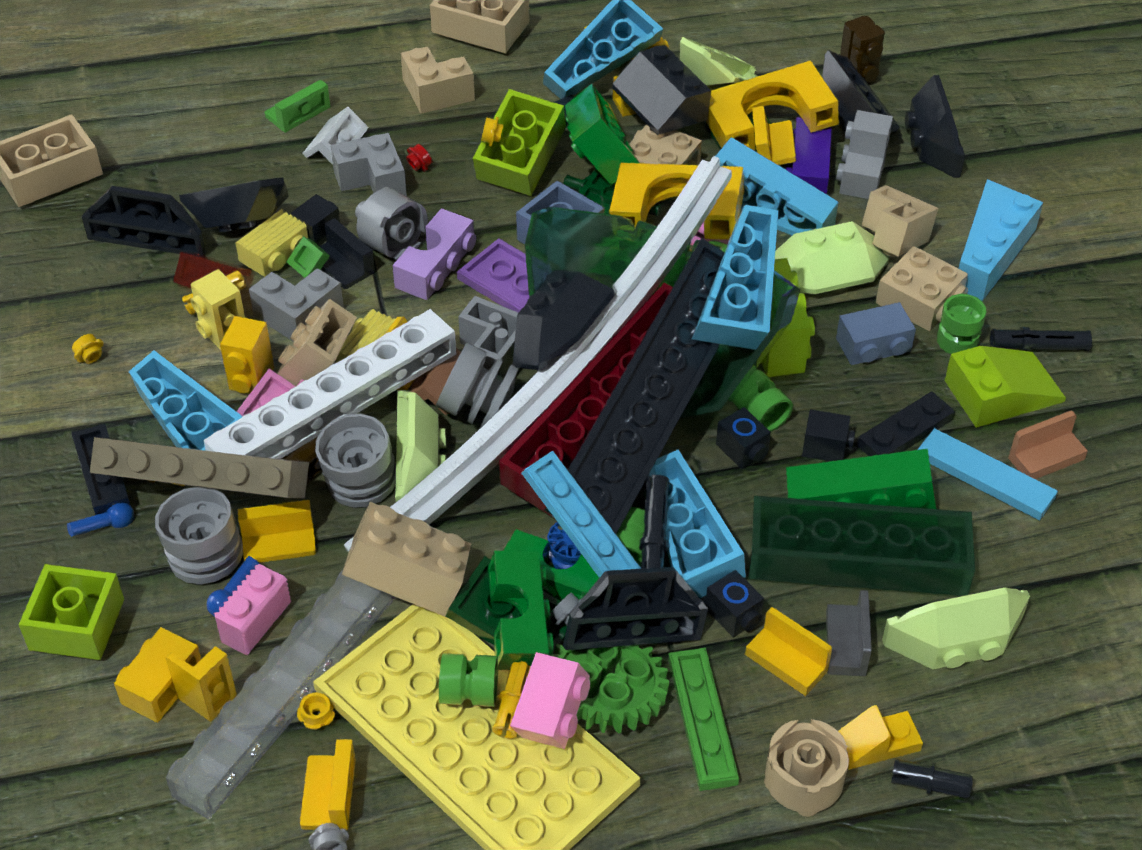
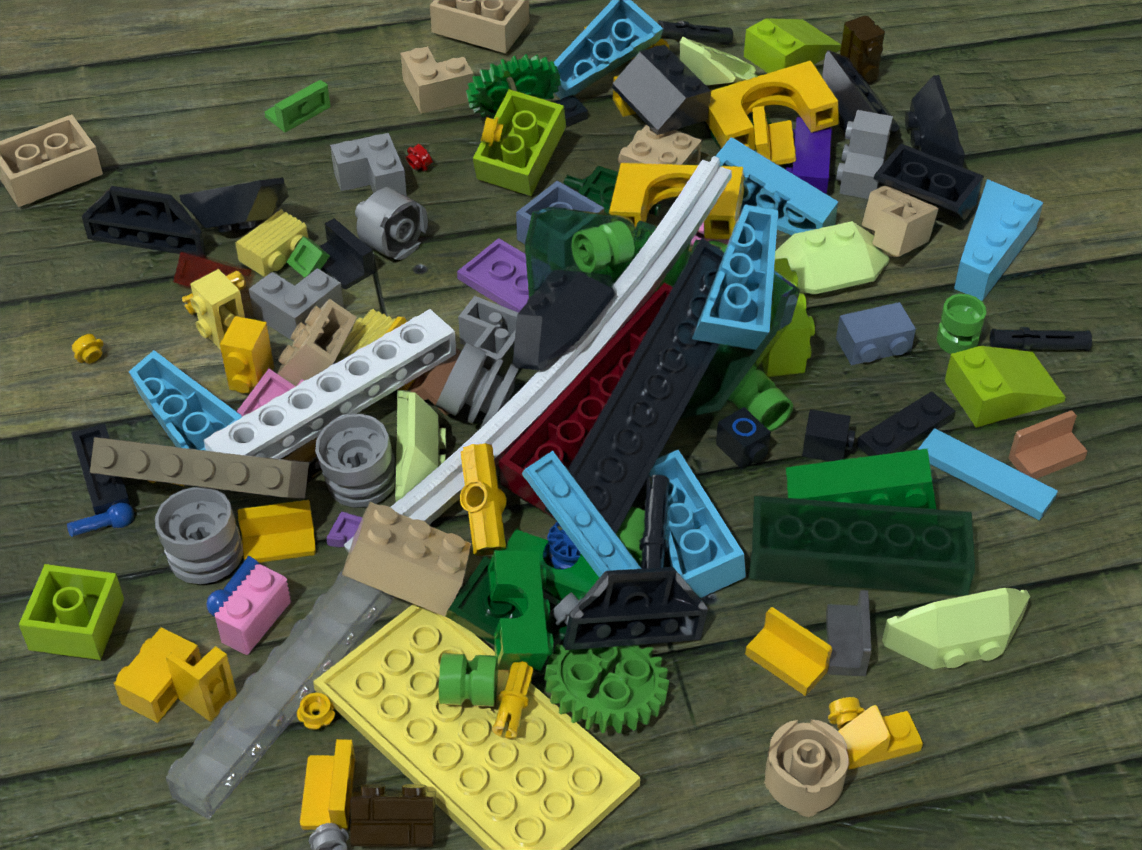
black brick [290,194,340,246] -> none
white panel [302,107,368,165] -> none
lavender arch [393,208,476,300] -> none
bright pink brick [510,652,590,749] -> none
green wedge [565,83,639,185] -> none
bright green tile [668,648,739,791] -> none
black brick [705,570,764,638] -> none
tan brick [876,246,968,331] -> none
black axle [891,758,973,798] -> none
none -> medium lavender tile [327,512,362,547]
none -> dark brown brick [350,784,436,846]
none -> yellow piece [460,443,506,556]
none -> green gear [466,54,561,119]
none -> bright green wheel [571,221,635,273]
none -> black pin [658,20,733,45]
none -> lime slope [743,18,841,73]
none -> yellow plate [828,697,865,729]
none -> black slope [874,144,984,220]

